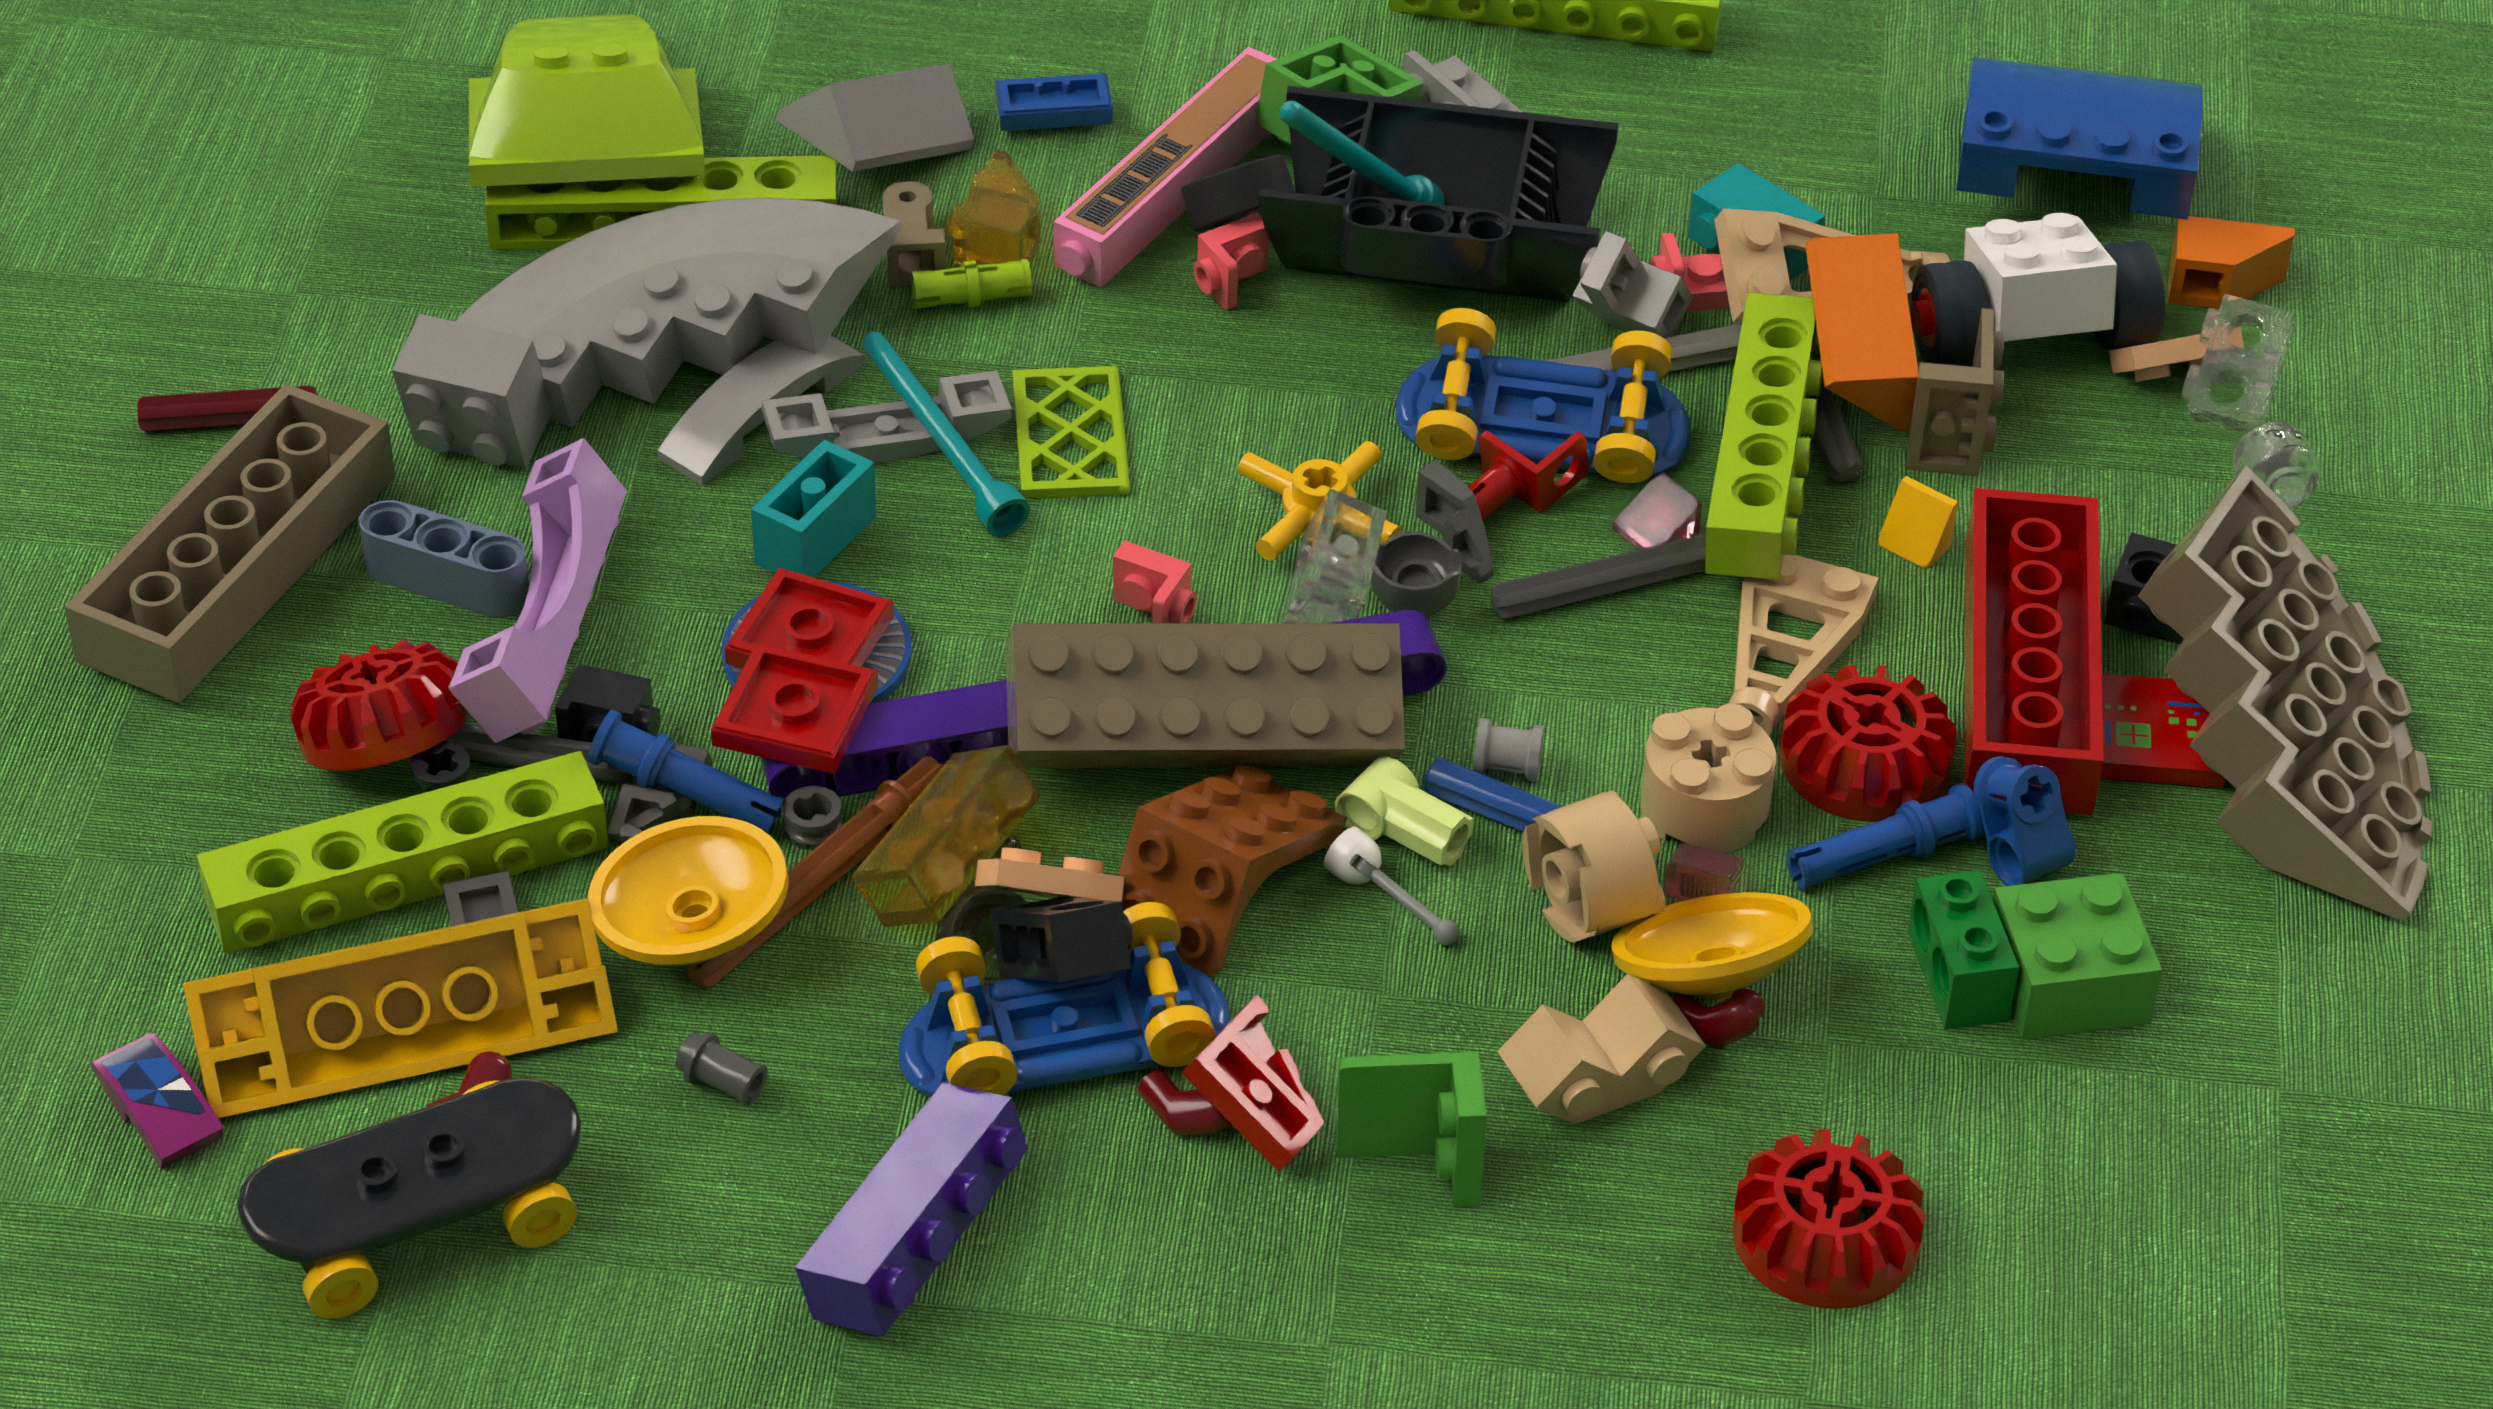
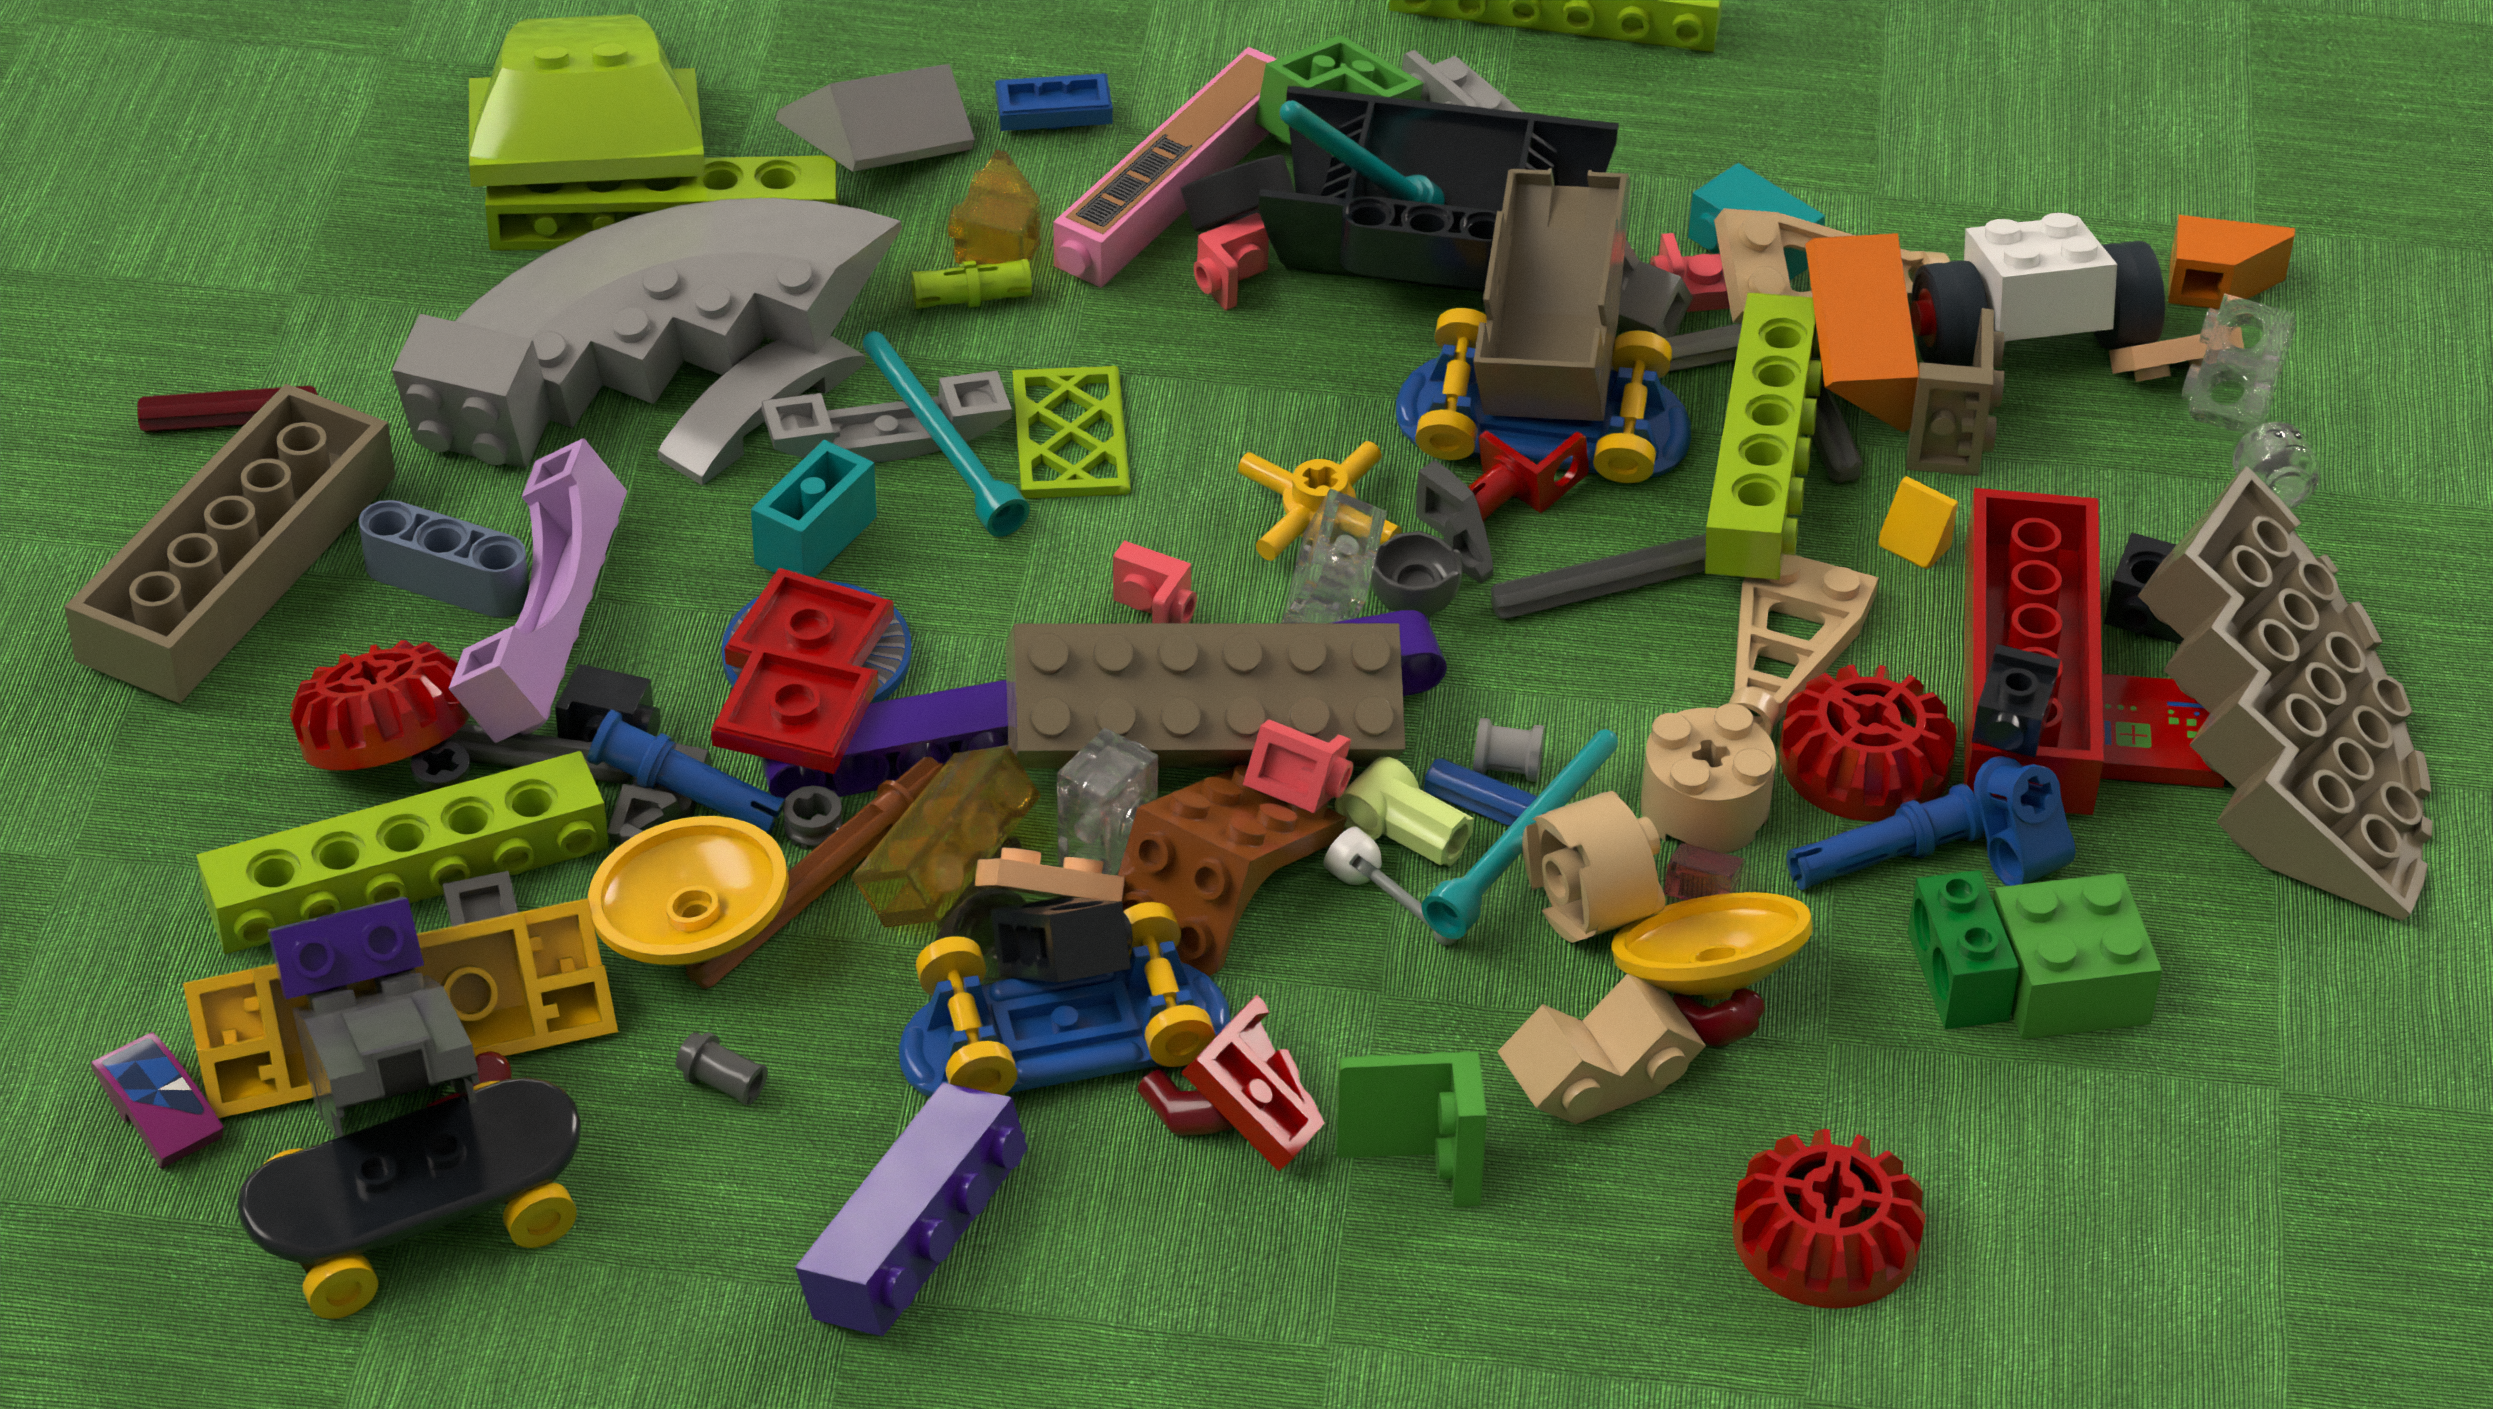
dark tan leg [882,181,946,287] -> none
slope [1613,473,1702,549] -> none
blue slope [1956,57,2203,219] -> none
none -> dark purple brick [267,897,424,999]
none -> dark grey piece [292,968,480,1137]
none -> clear brick [1057,727,1158,876]
none -> coral bracket [1243,719,1353,813]
none -> teal piece [1421,729,1618,939]
none -> dark tan piece [1473,168,1631,421]
none -> black brick [1971,644,2061,758]

